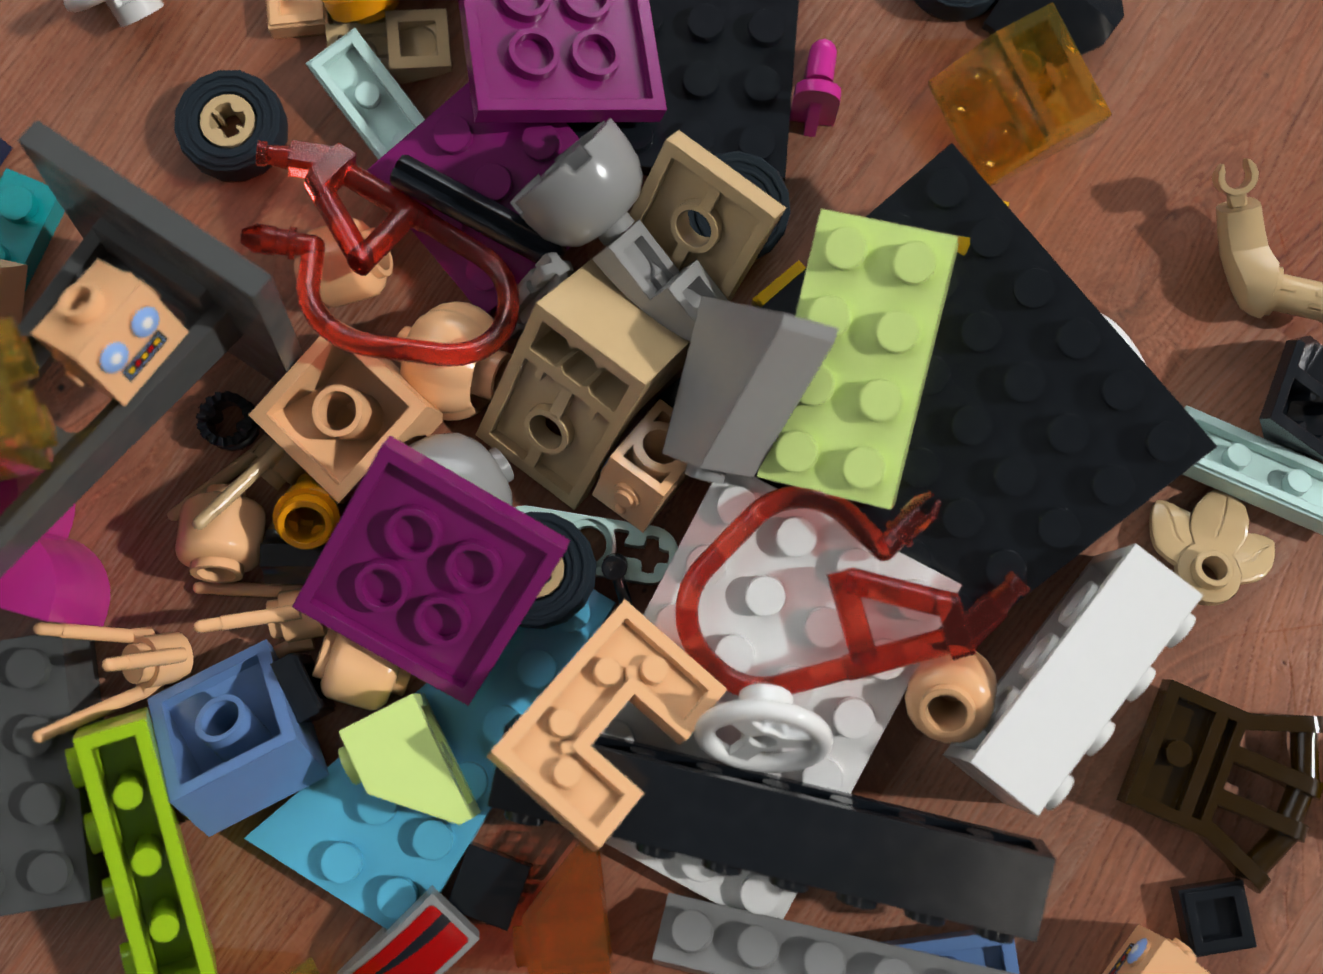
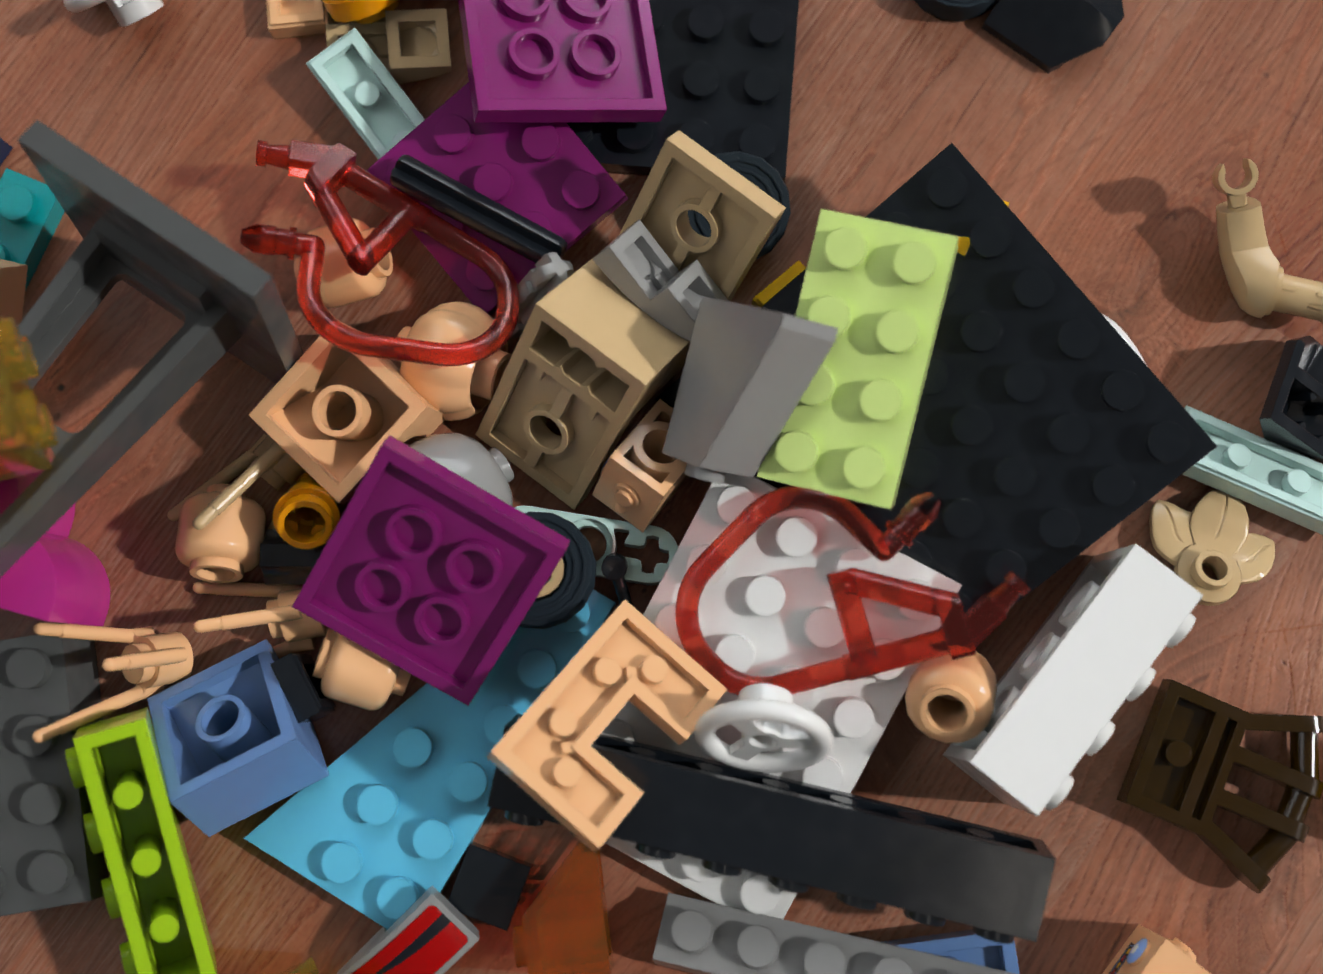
light nougat head [30,259,189,406] -> none
black bush [174,70,288,181] -> none
black bush [196,390,260,451] -> none
yellowish green slope [338,693,481,825] -> none
light grey cylinder [510,118,643,247] -> none
dark pink piece [790,39,842,137] -> none
clear yellow slope [927,2,1112,187] -> none
black tile [1170,877,1257,957] -> none

